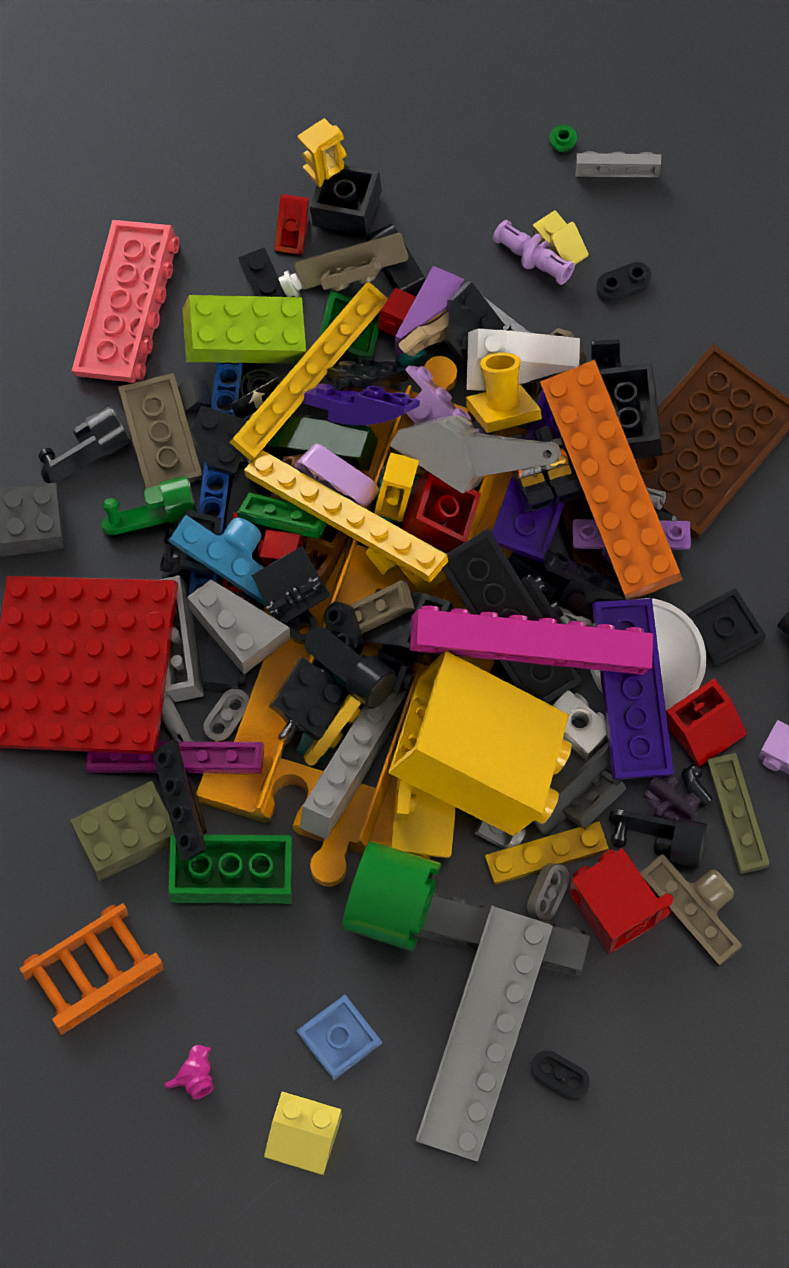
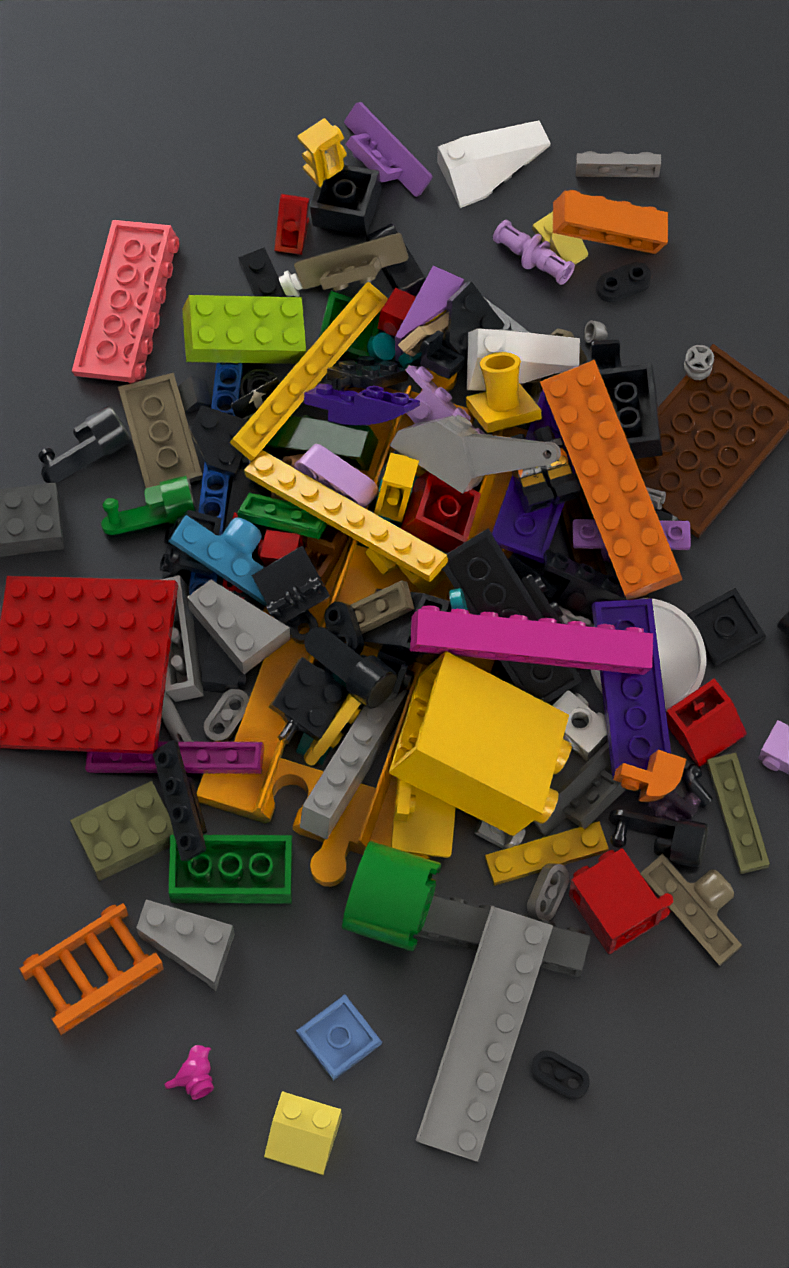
green plate [549,125,577,152] -> none
none -> light grey wedge [136,899,235,991]
none -> medium lavender bracket [344,102,433,197]
none -> teal tile [367,333,395,362]
none -> black bracket [420,330,466,379]
none -> white wedge [437,120,551,208]
none -> teal tile [449,588,467,610]
none -> orange brick [553,190,668,254]
none -> light grey hinge [584,320,608,343]
none -> orange brick [613,750,686,802]
none -> light grey wheel [684,345,714,380]

